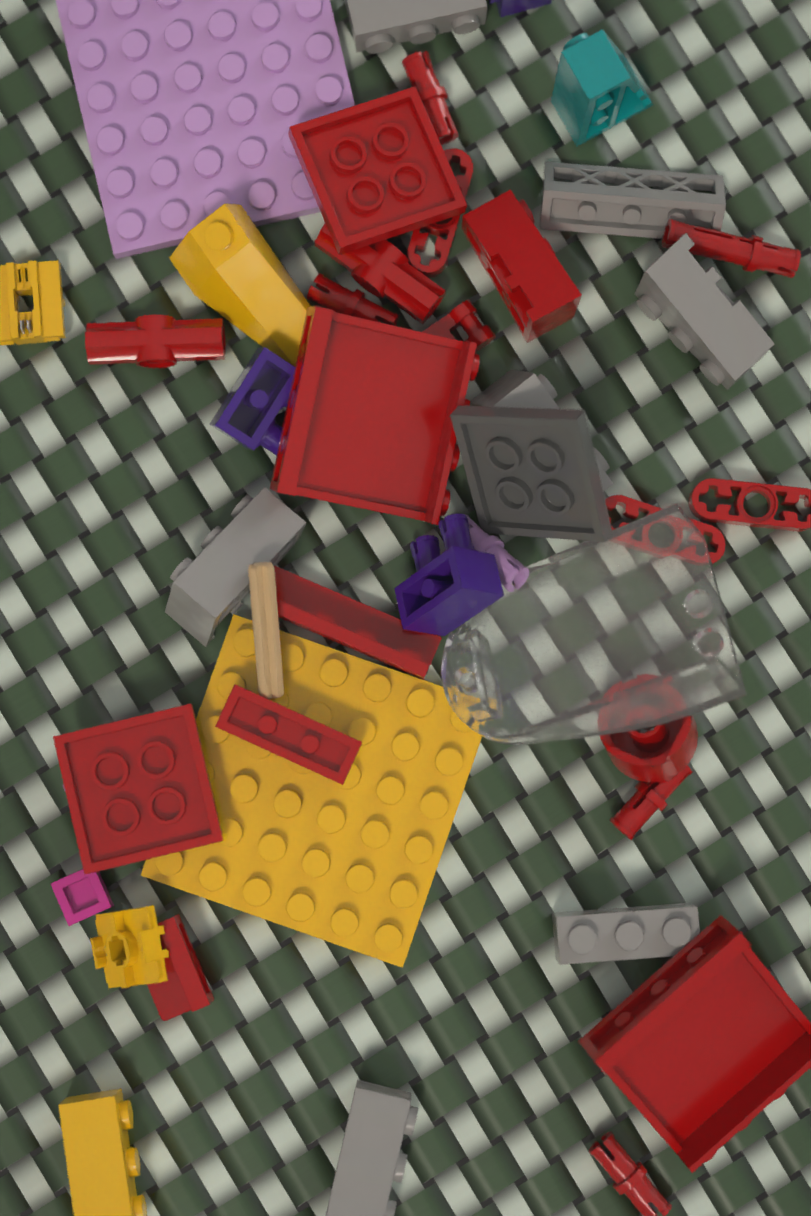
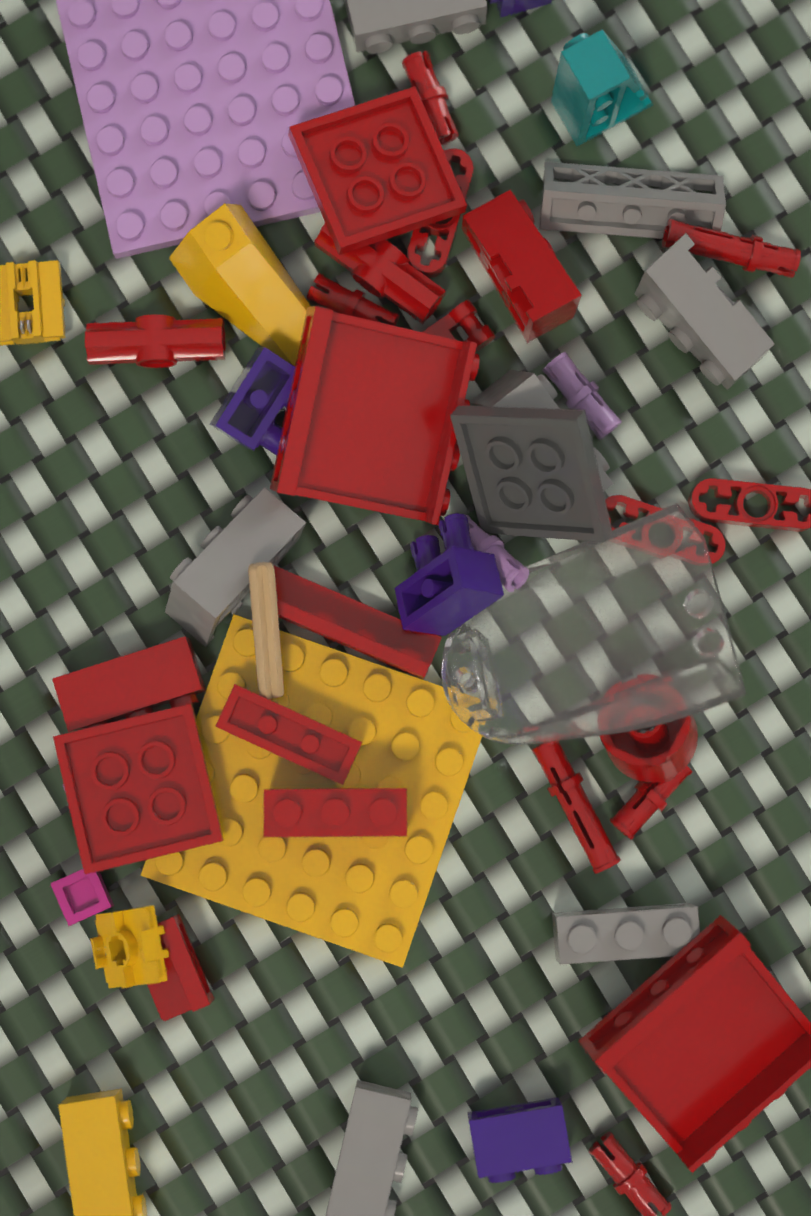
none -> red brick [52,636,206,732]
none -> red brick [264,788,407,837]
none -> dark purple brick [467,1097,572,1183]
none -> red pin [531,736,621,874]
none -> lavender pin [542,352,622,440]

